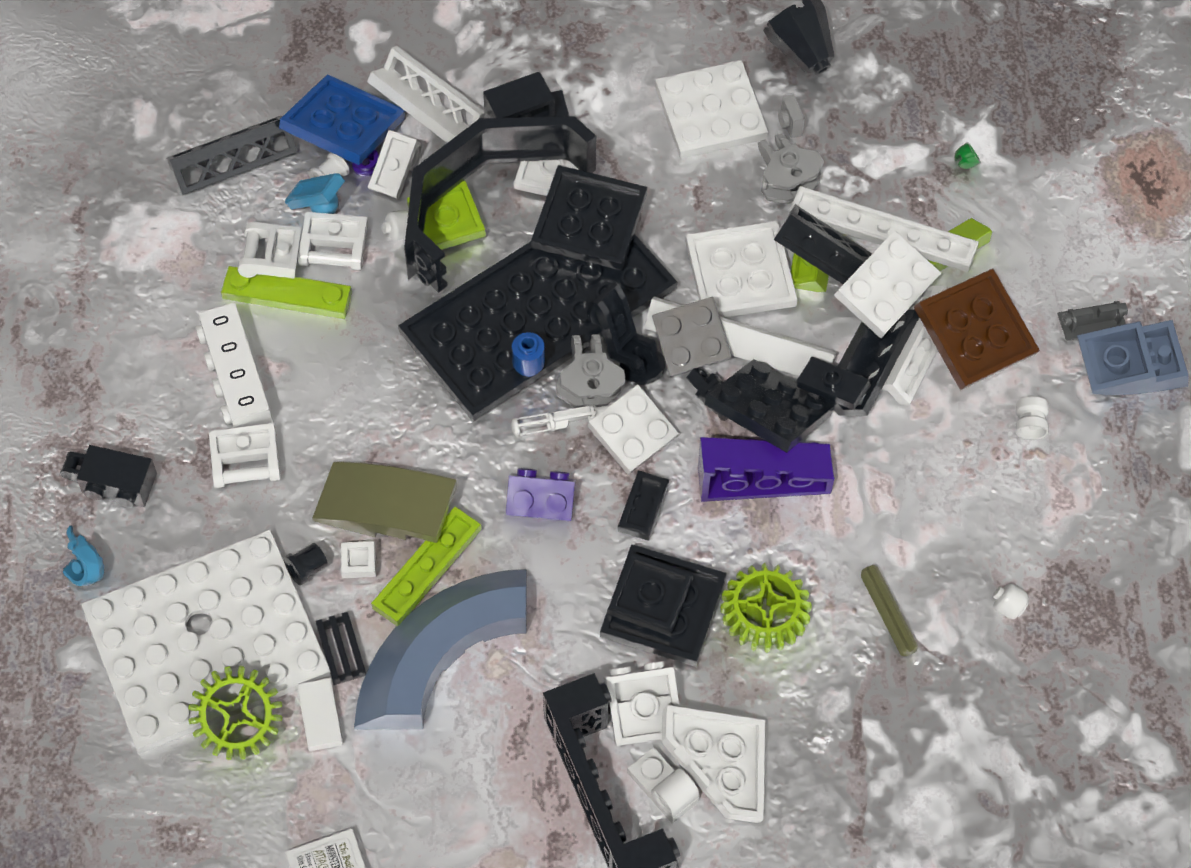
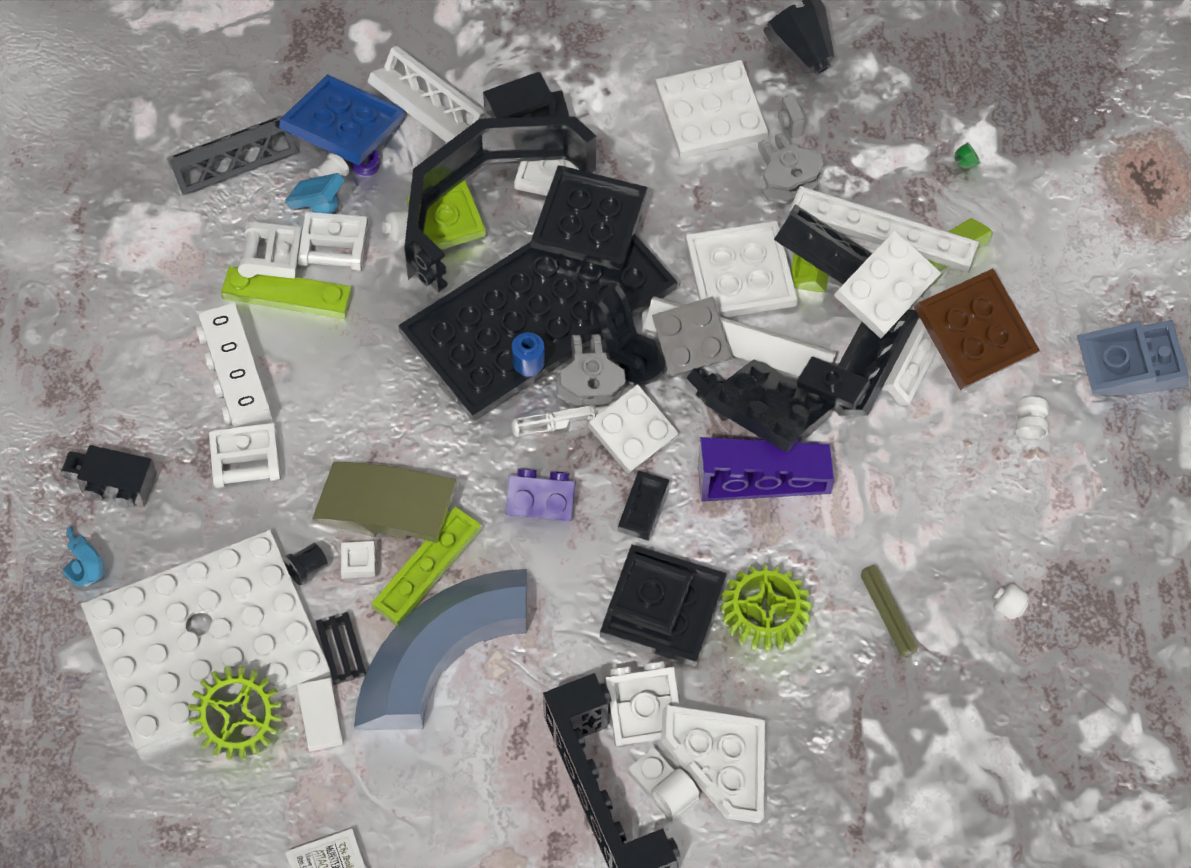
white plate [368,130,422,199] -> none
dark grey hinge [1057,301,1128,341] -> none

